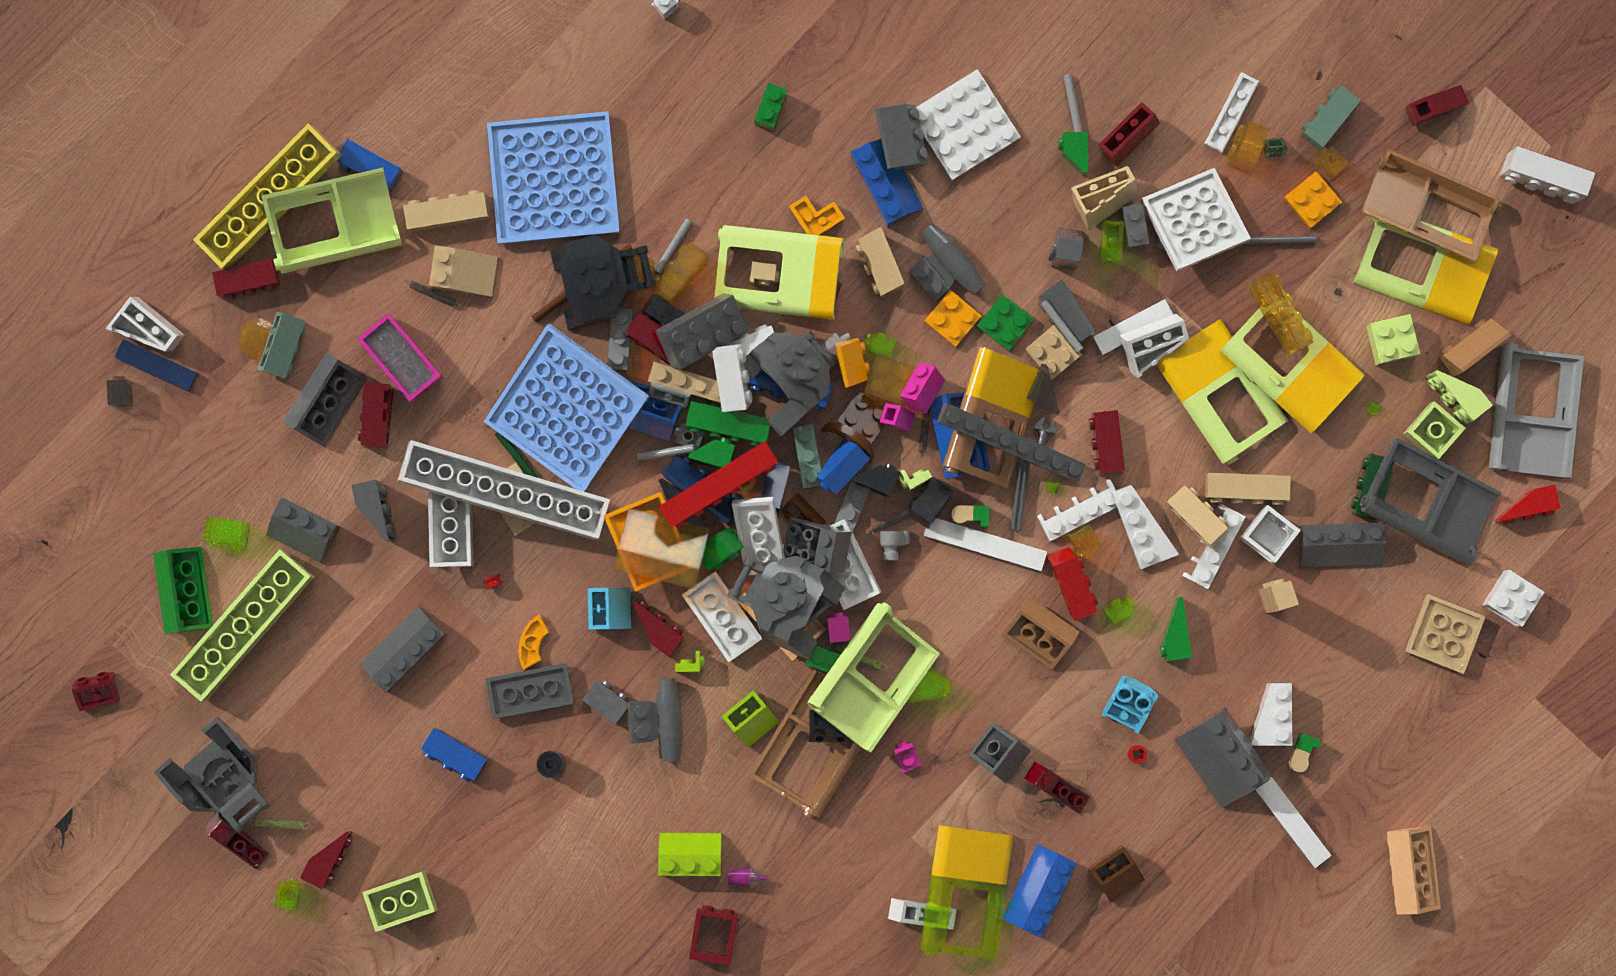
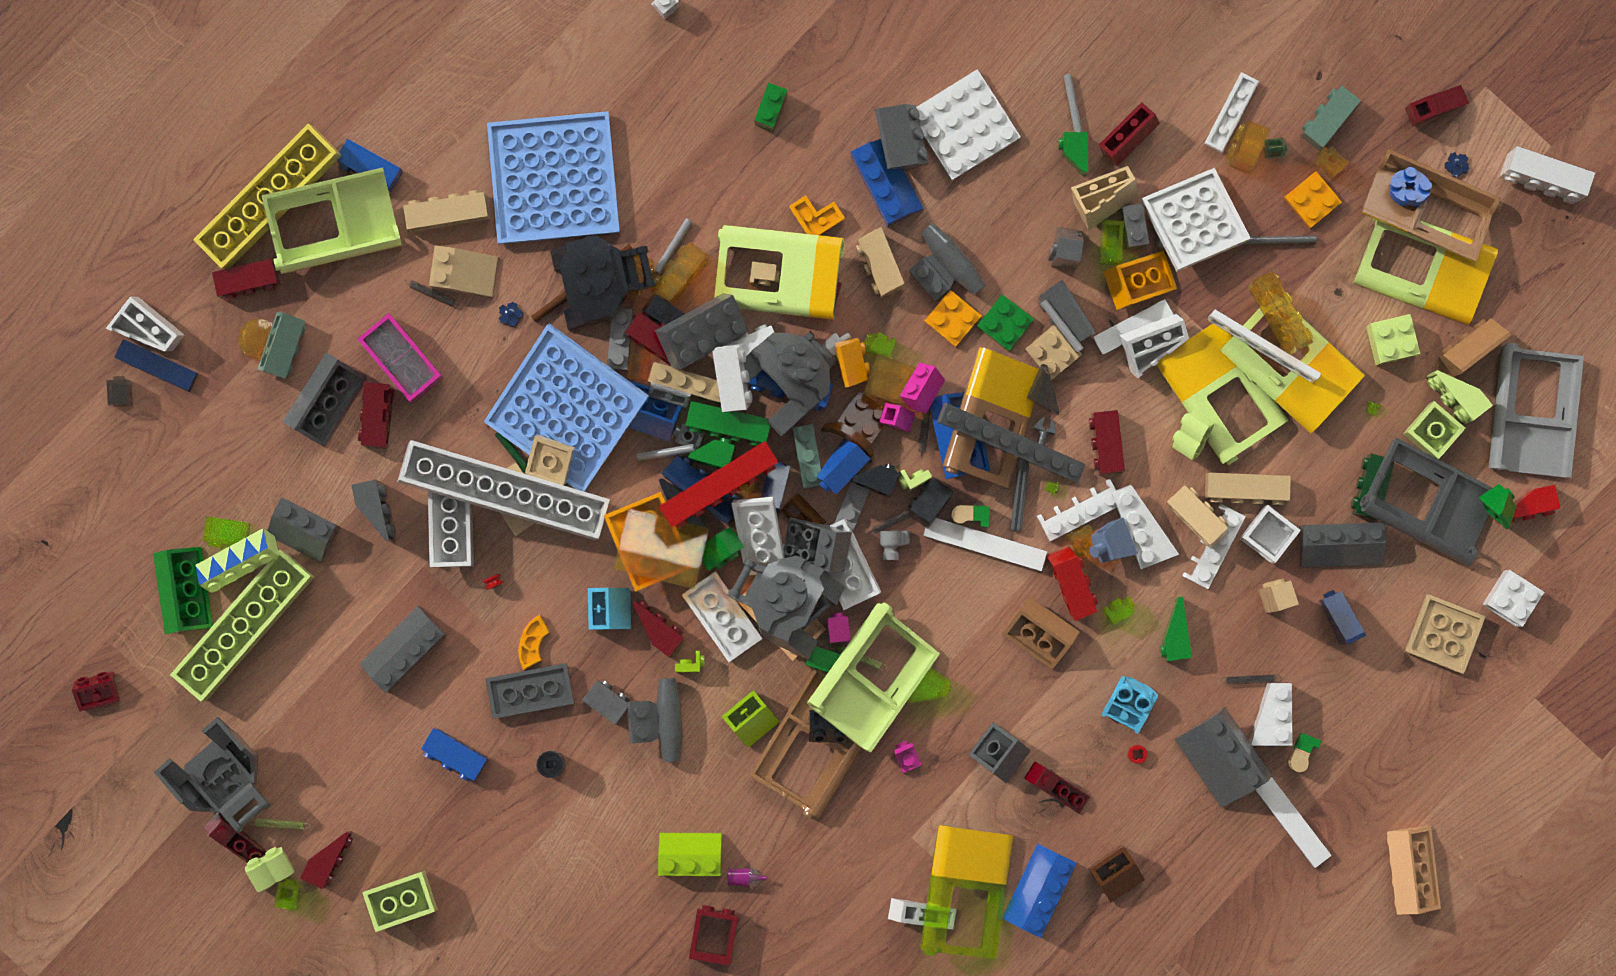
none -> yellowish green brick [195,528,279,593]
none -> yellowish green brick [245,847,294,892]
none -> dark blue plant [499,302,523,327]
none -> tan plate [525,435,575,486]
none -> sand blue torso [1089,518,1138,563]
none -> light orange slope [1103,251,1177,310]
none -> yellowish green brick [1172,410,1215,460]
none -> white tile [1208,310,1321,383]
none -> dark grey piece [1221,674,1282,684]
none -> dark blue slope [1319,590,1366,645]
none -> plate [1389,167,1432,207]
none -> dark blue plant [1444,152,1470,177]
none -> green slope [1479,484,1516,530]

